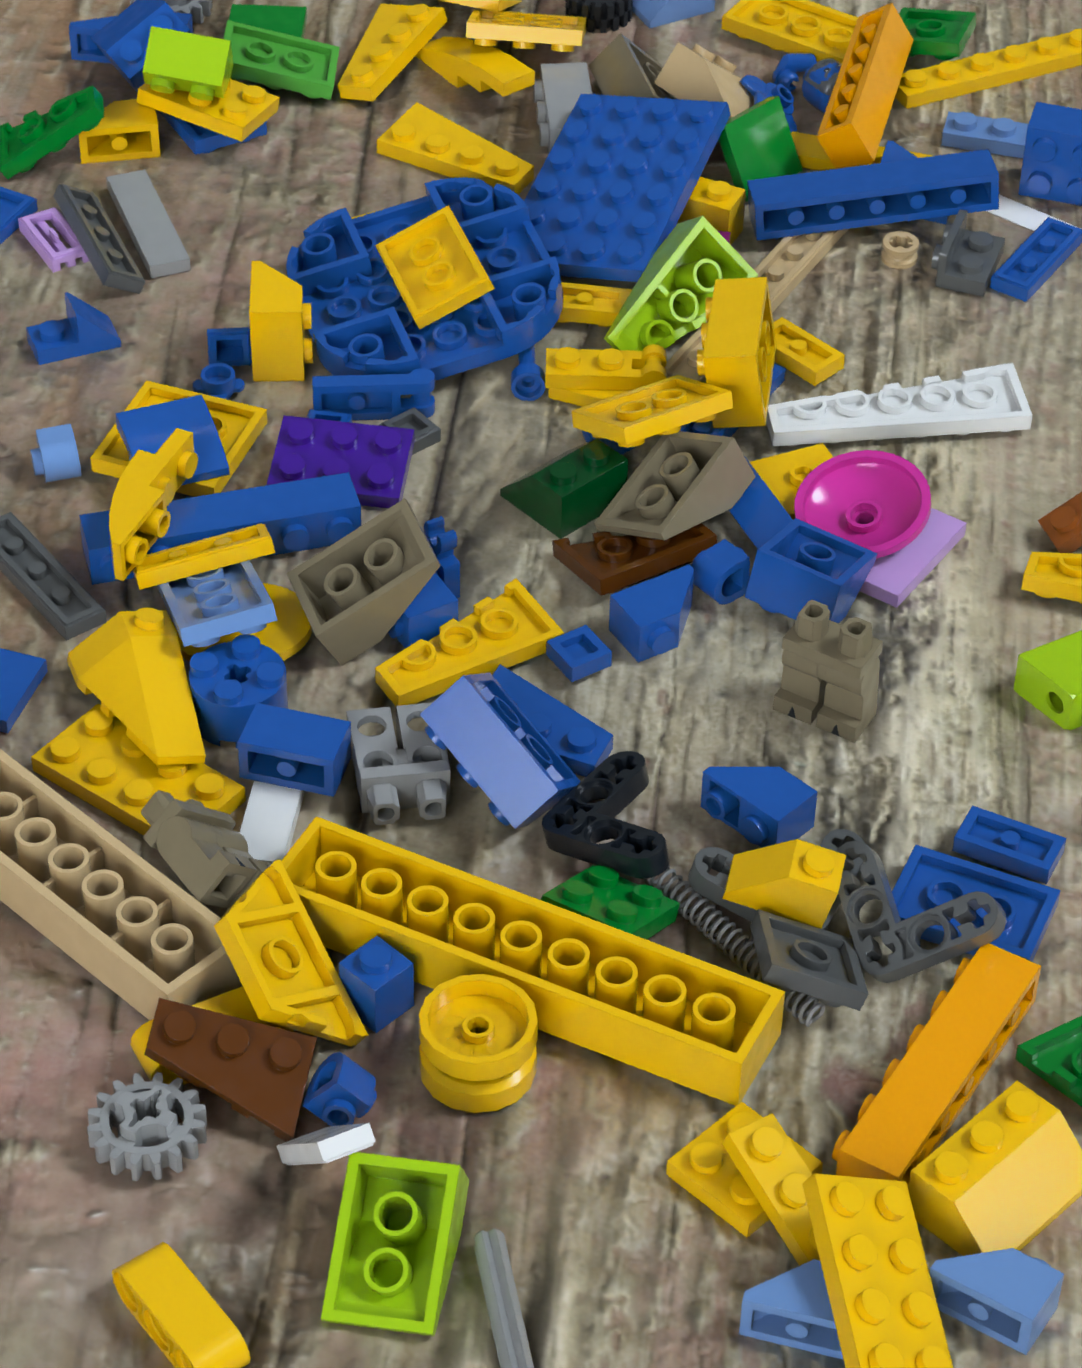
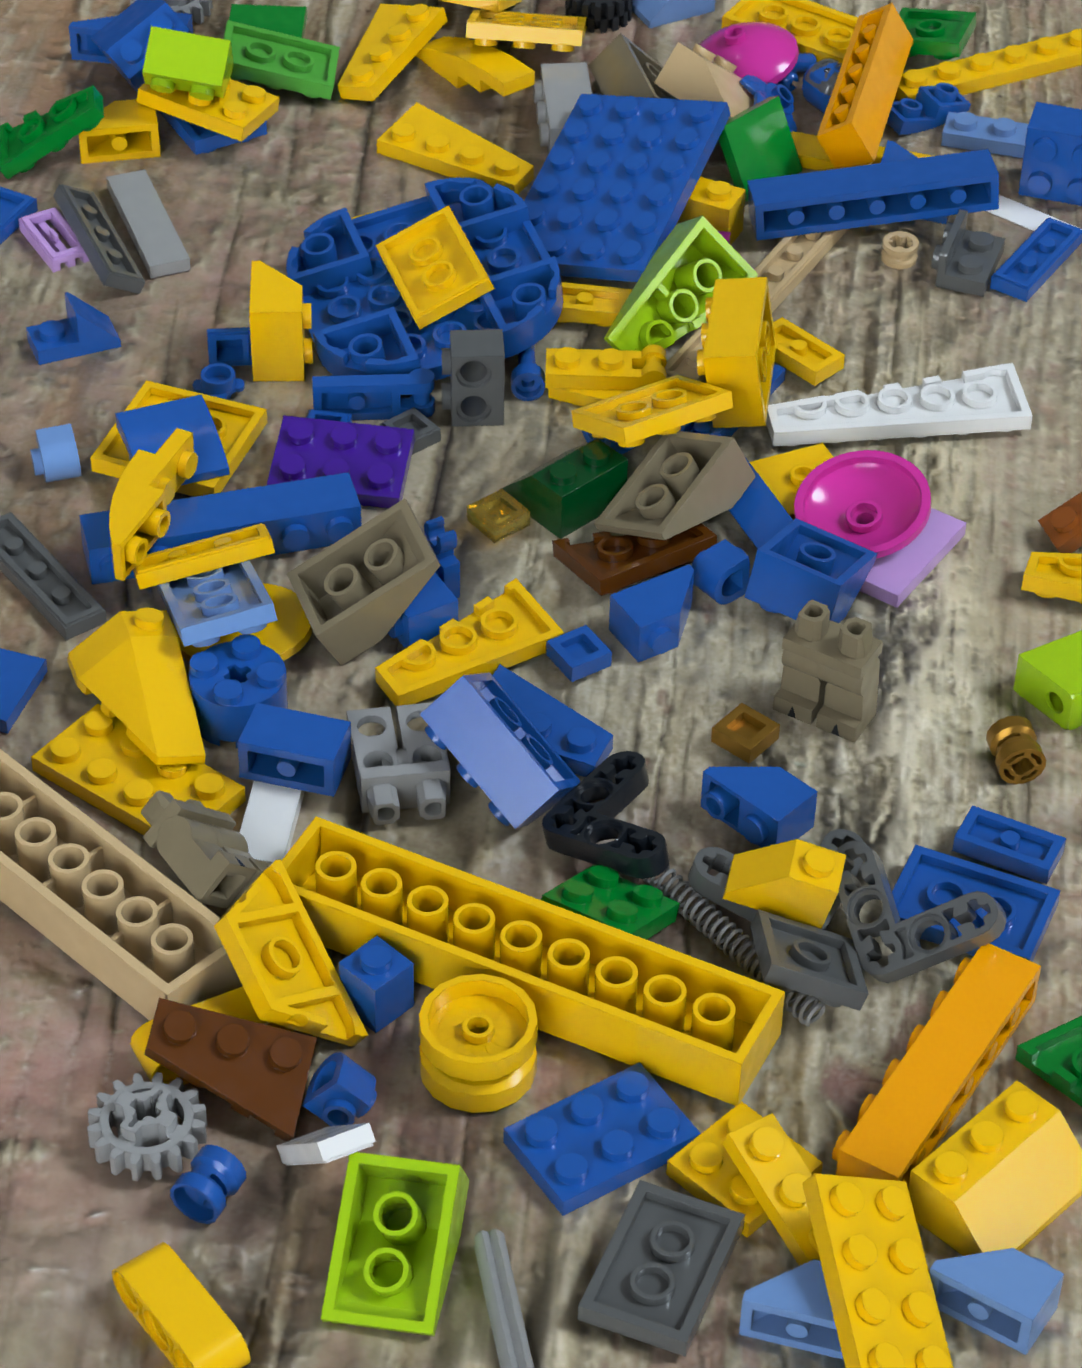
none -> blue wheel [170,1145,246,1224]
none -> dark grey brick [441,329,505,427]
none -> clear yellow plate [467,489,530,543]
none -> blue plate [503,1062,701,1216]
none -> dark grey plate [578,1180,745,1356]
none -> dark pink dish [699,22,799,84]
none -> pearl gold plate [711,703,780,764]
none -> blue slope [887,83,971,135]
none -> pearl gold wheel [986,715,1046,784]

